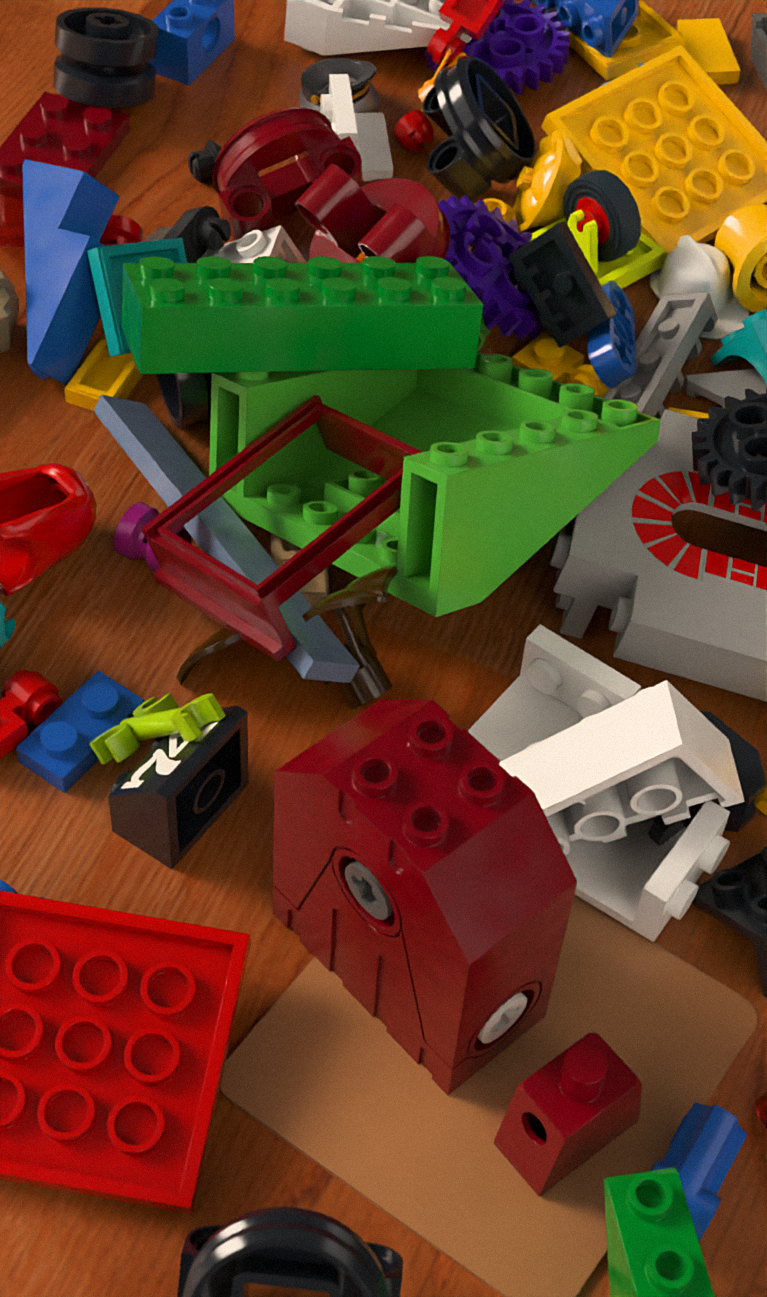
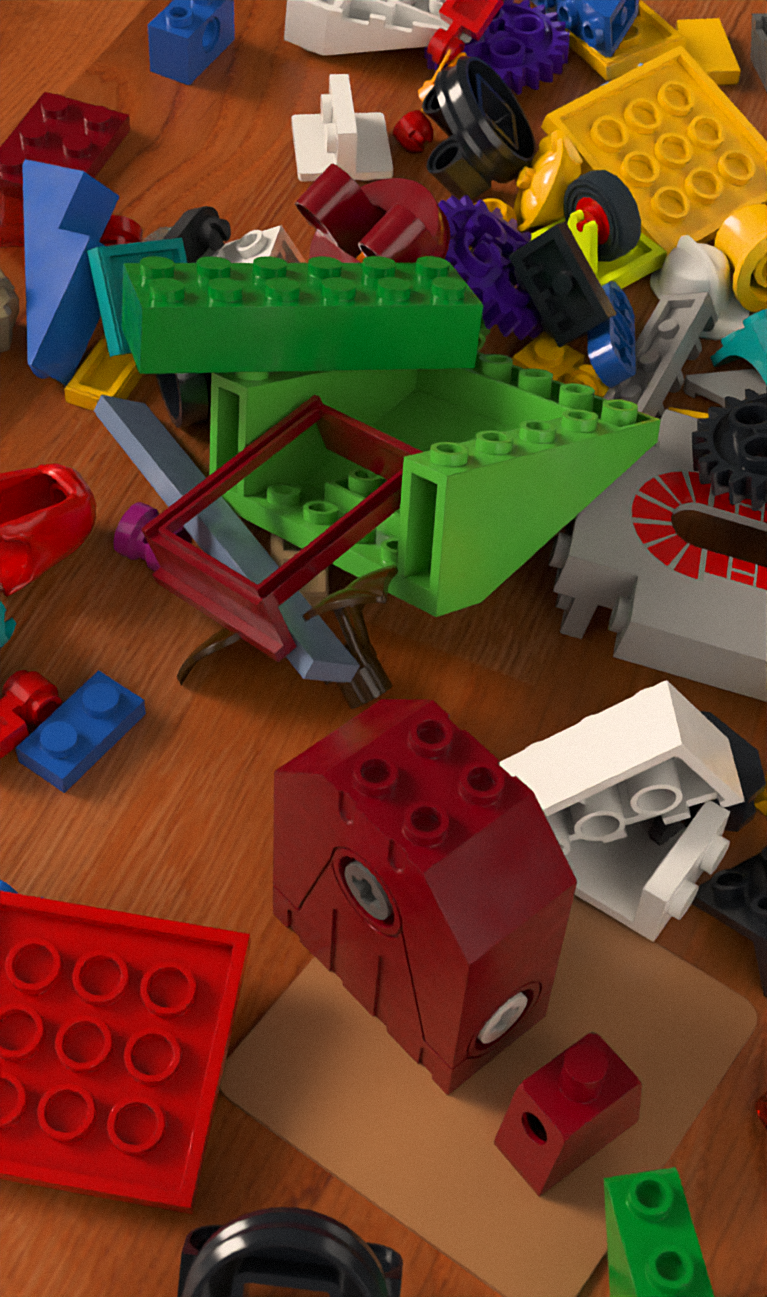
black wheel [53,7,159,108] -> none
lime bar [89,693,226,765] -> none
black slope [108,706,249,869] -> none
black piece [188,140,222,182] -> none
dark red piece [212,107,363,241] -> none
flat silver piece [299,58,381,113] -> none
white bracket [468,624,641,762] -> none
blue piece [650,1102,747,1241] -> none

